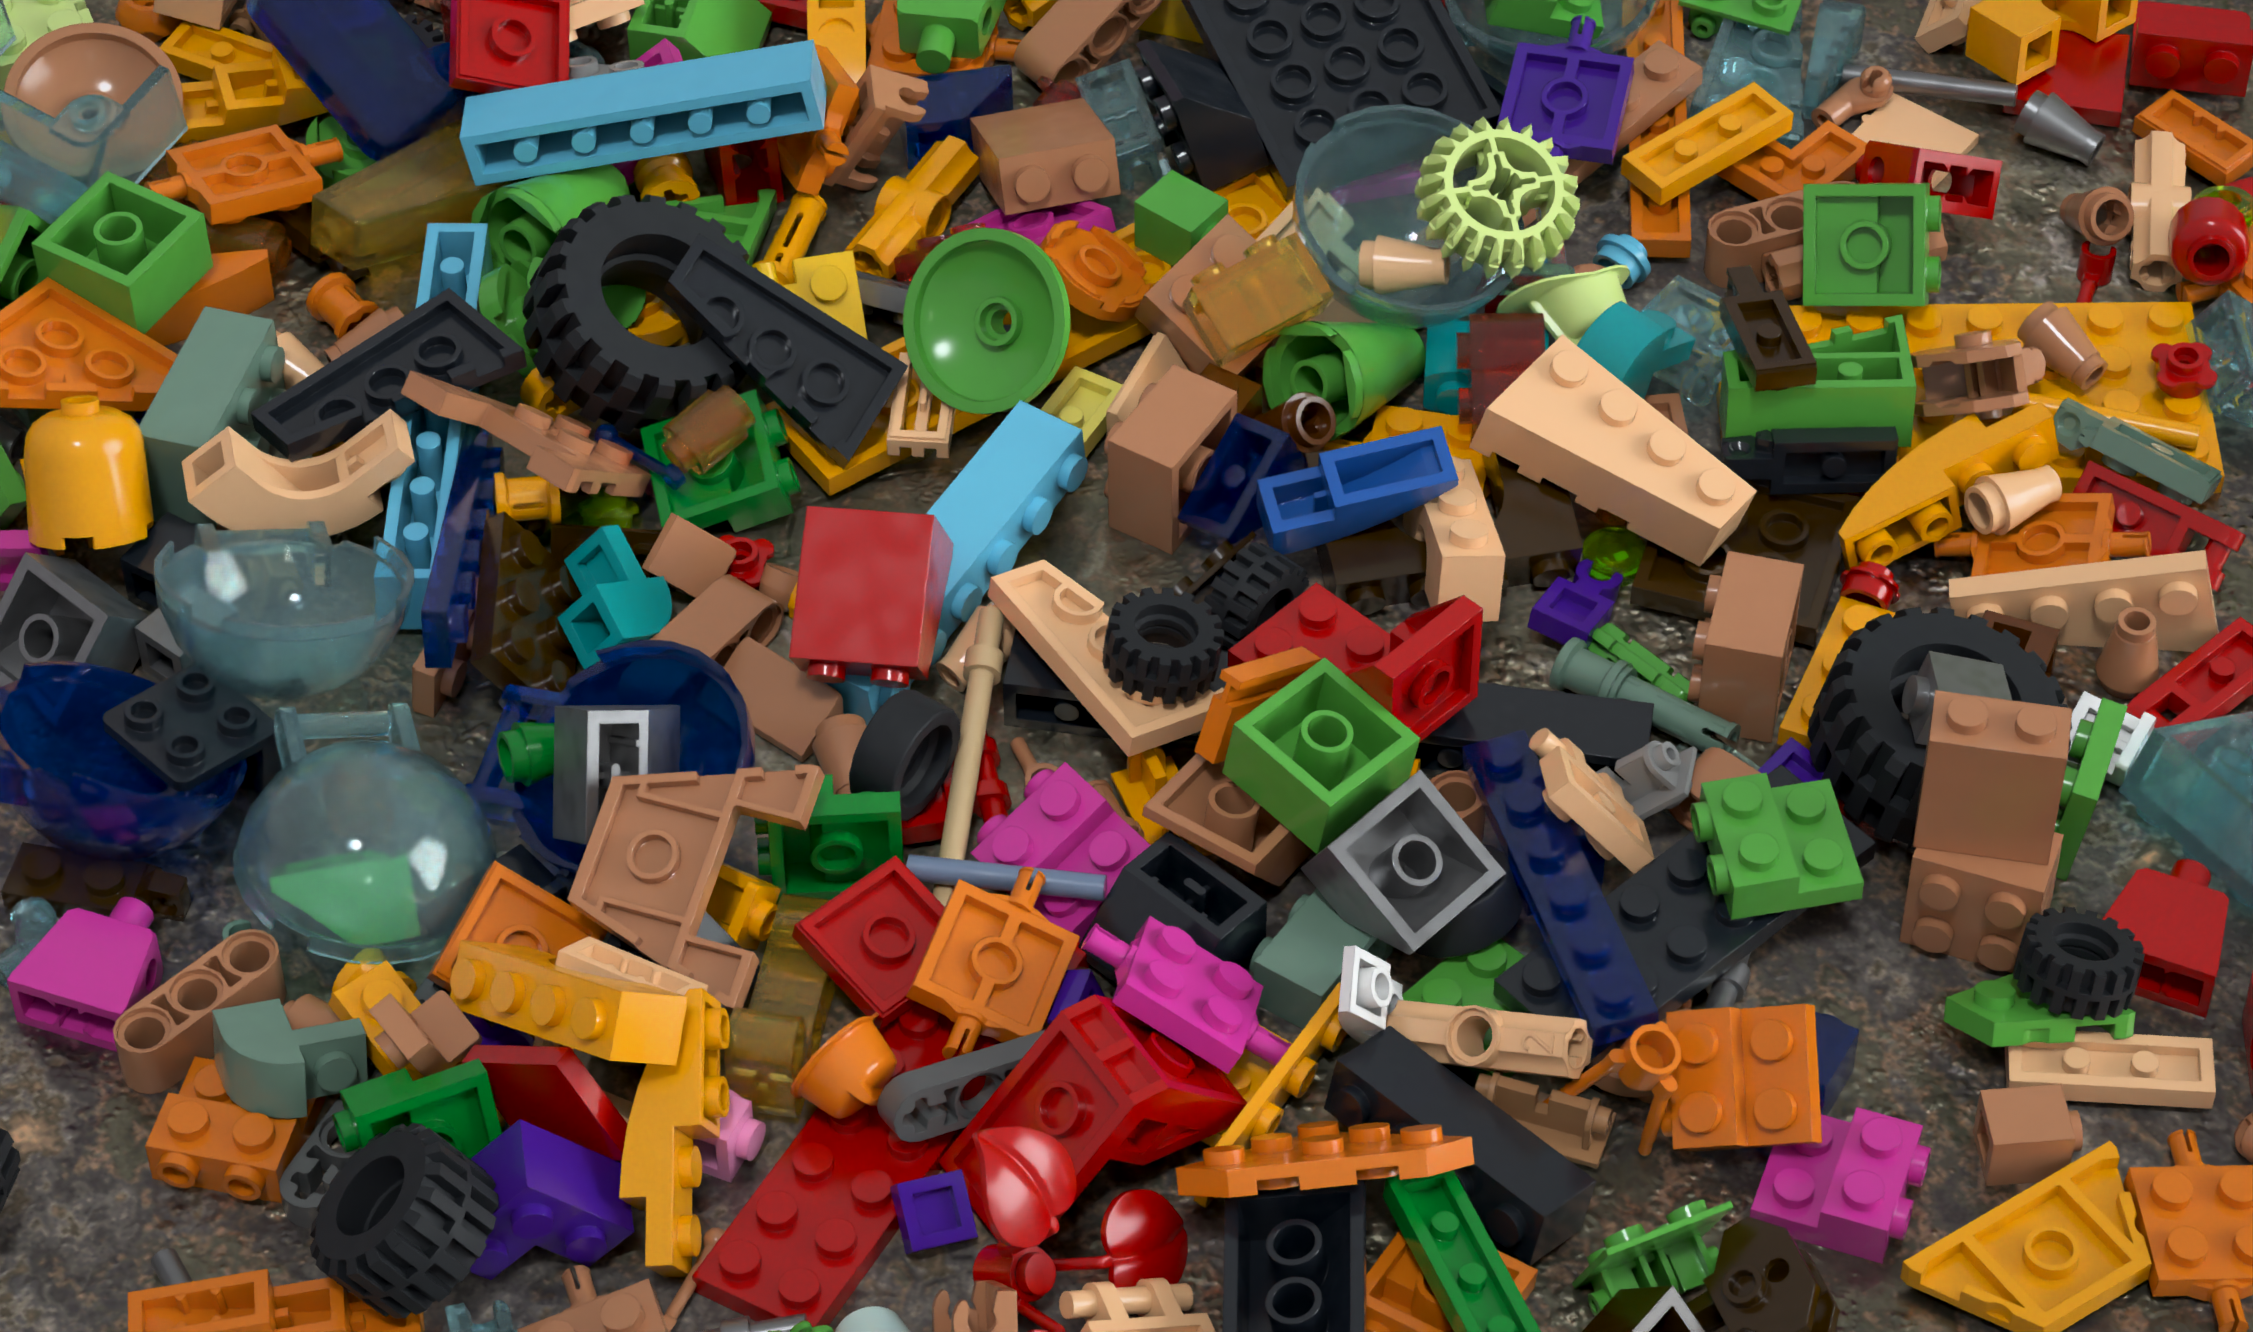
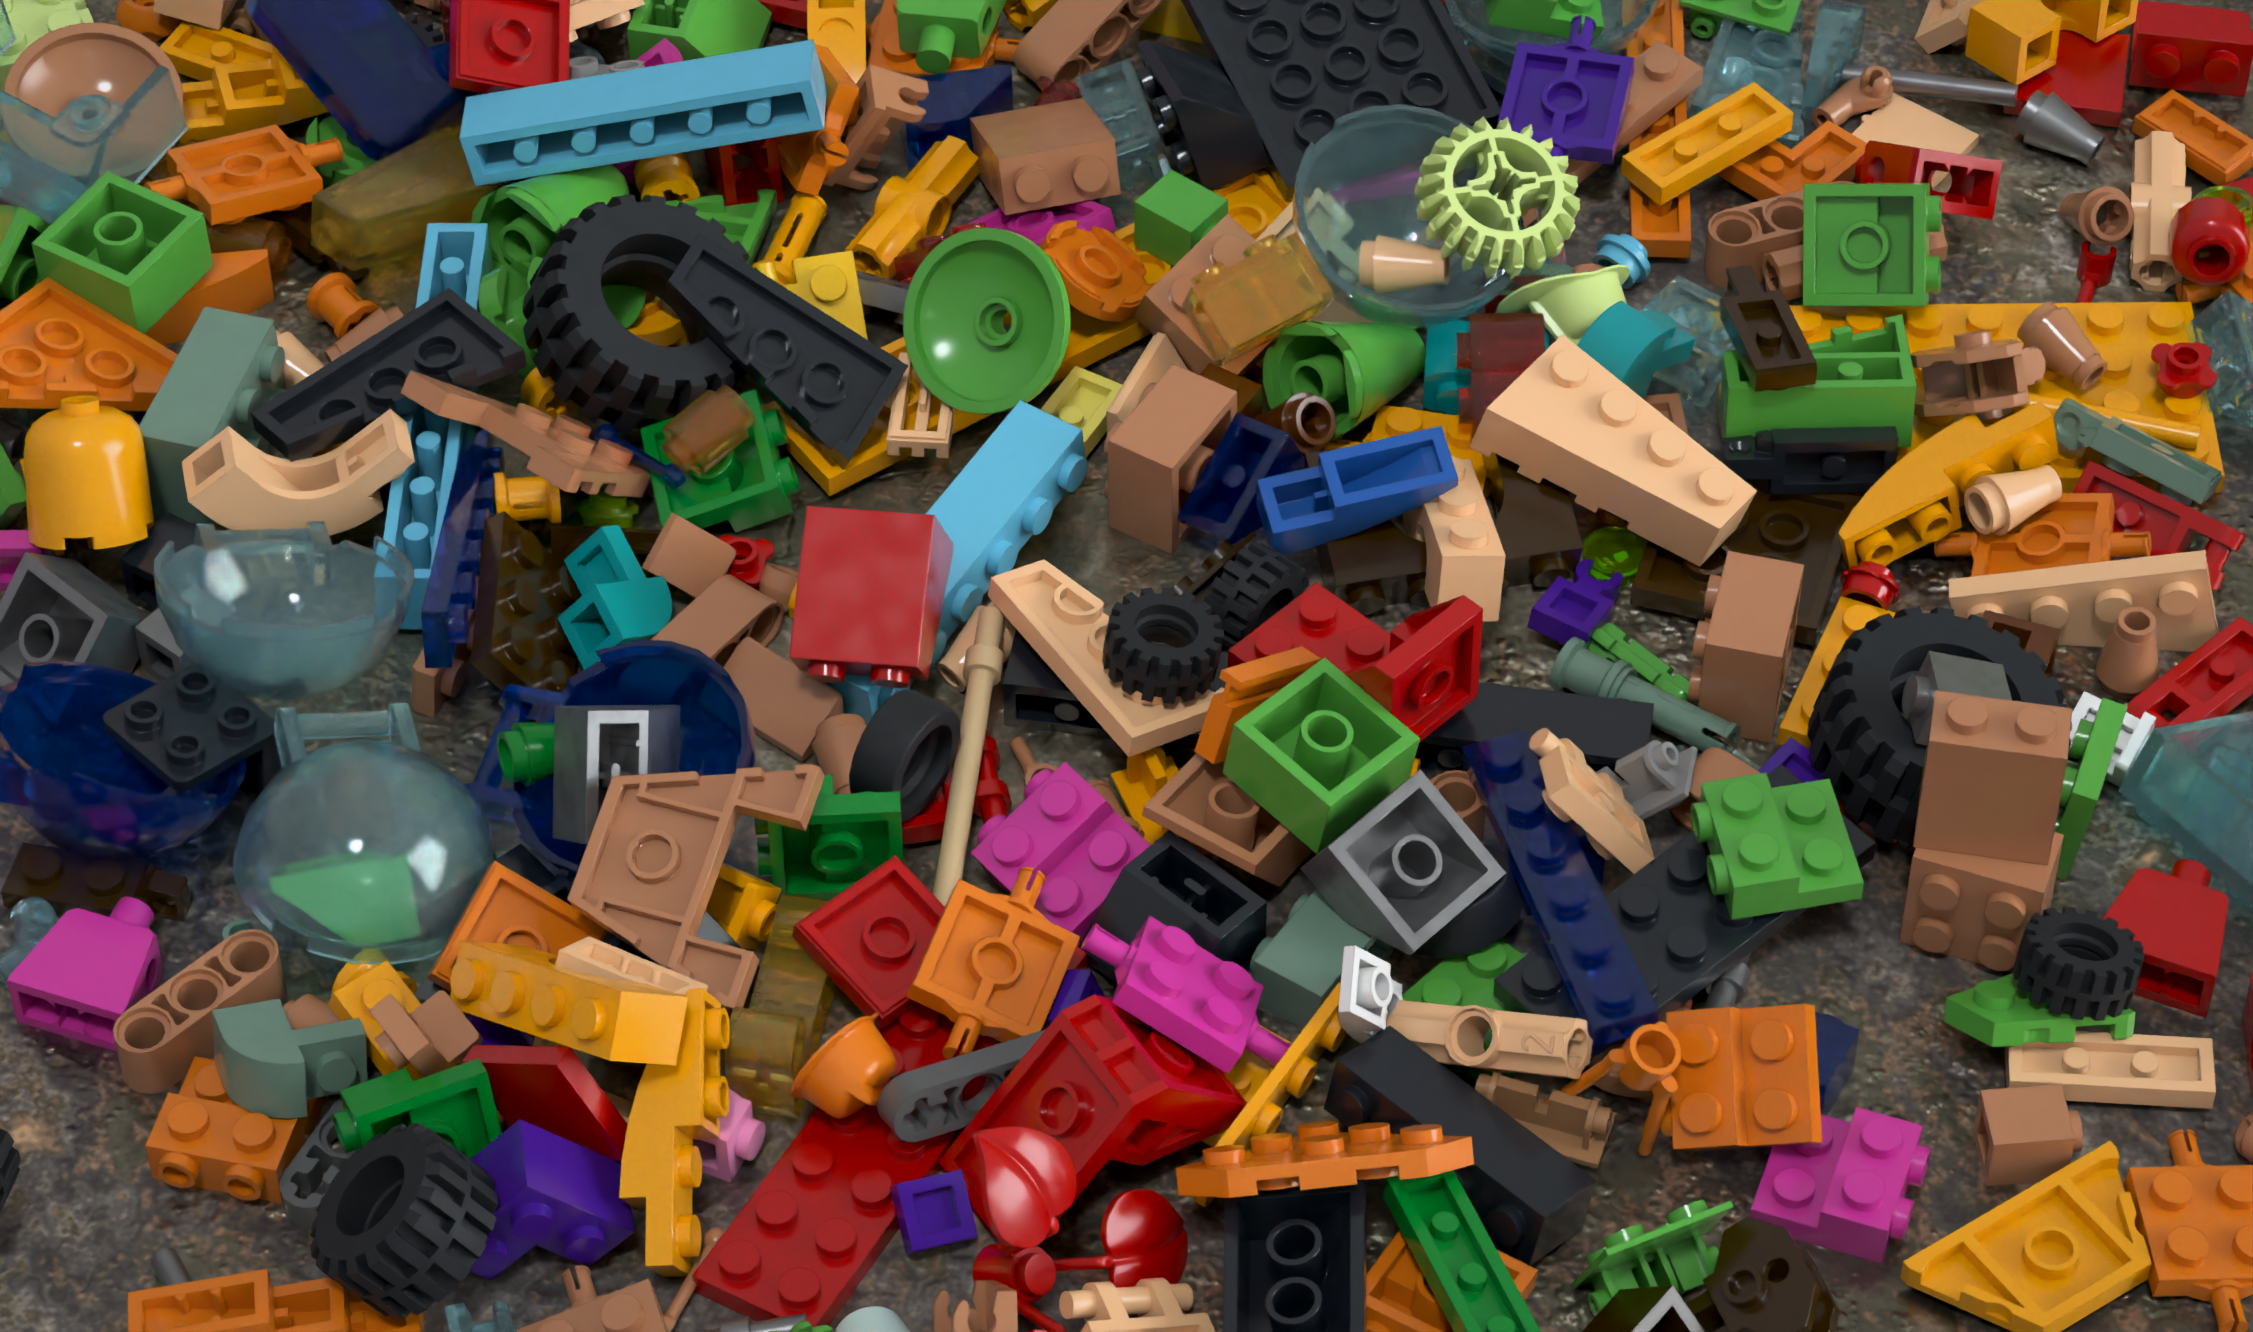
sand blue bar [906,854,1107,901] -> none

